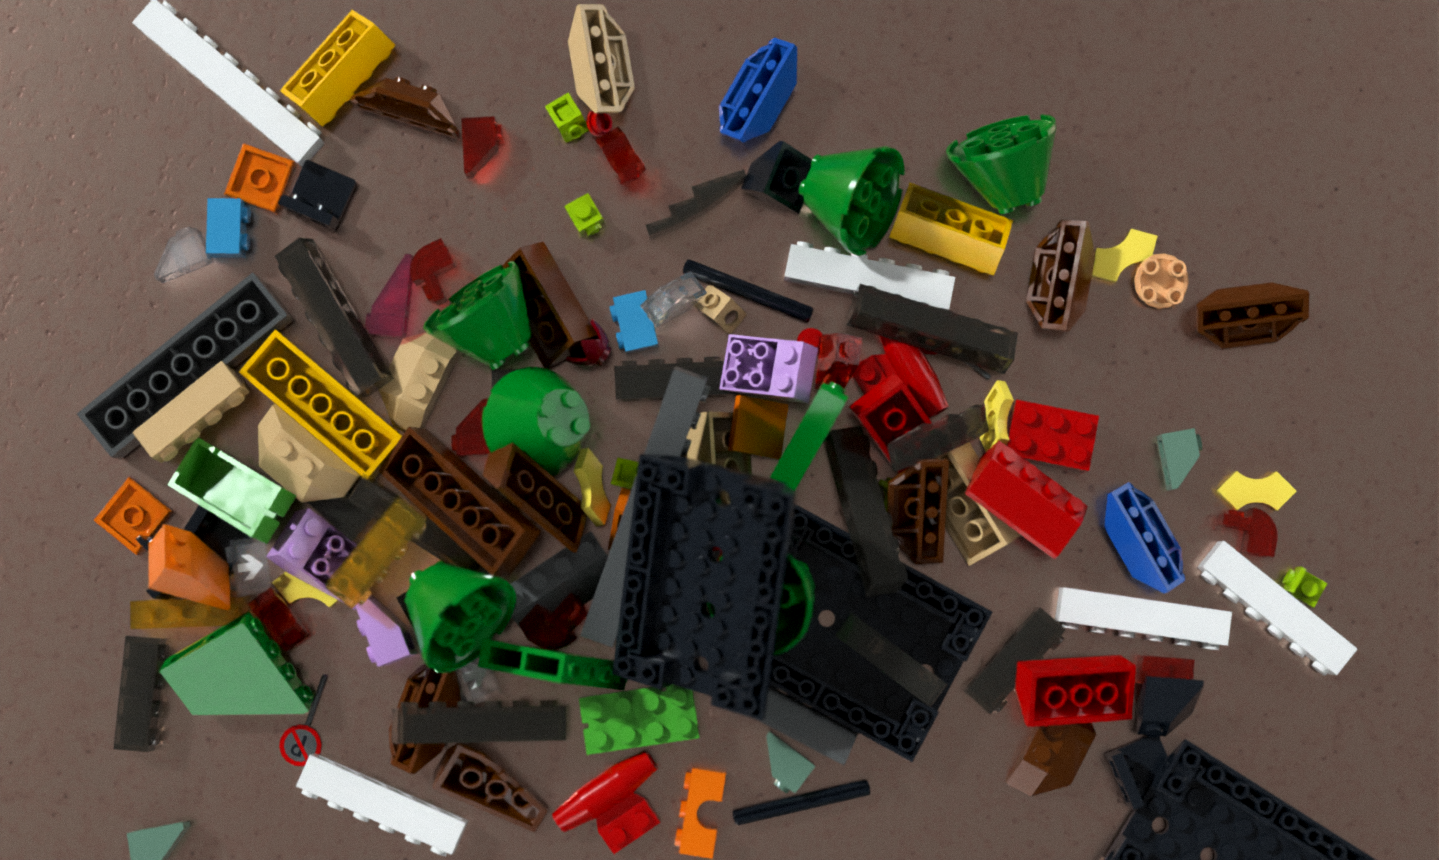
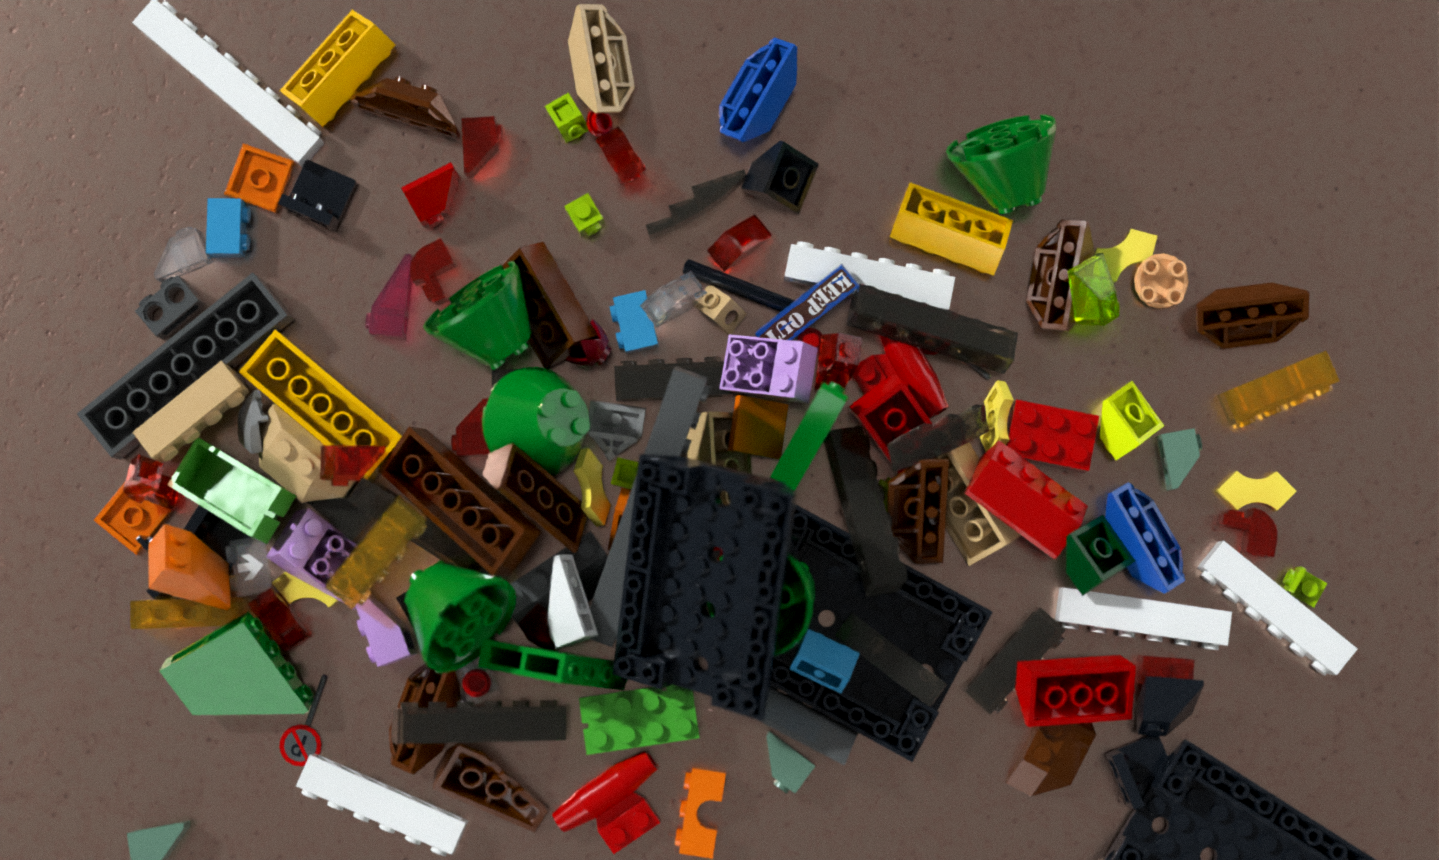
clear smoke brick [113,636,169,752] -> none
clear smoke brick [275,237,394,397] -> none
tan wedge [378,332,461,432] -> none
black axle [733,780,871,826] -> none
green cone [799,146,905,256] -> none
none -> clear red brick [123,454,179,509]
none -> dark grey brick [135,275,205,340]
none -> light grey slope [238,390,269,454]
none -> clear red slope [320,445,386,486]
none -> red slope [401,162,461,227]
none -> red plate [462,669,491,697]
none -> white slope [548,555,598,648]
none -> light grey slope [588,400,646,461]
none -> clear red slope [707,214,772,272]
none -> tile [755,264,859,340]
none -> dark azure brick [789,629,860,693]
none -> dark green slope [1066,515,1135,596]
none -> clear neon green slope [1068,253,1120,326]
none -> neon yellow slope [1100,381,1164,460]
none -> clear yellow brick [1217,350,1340,428]

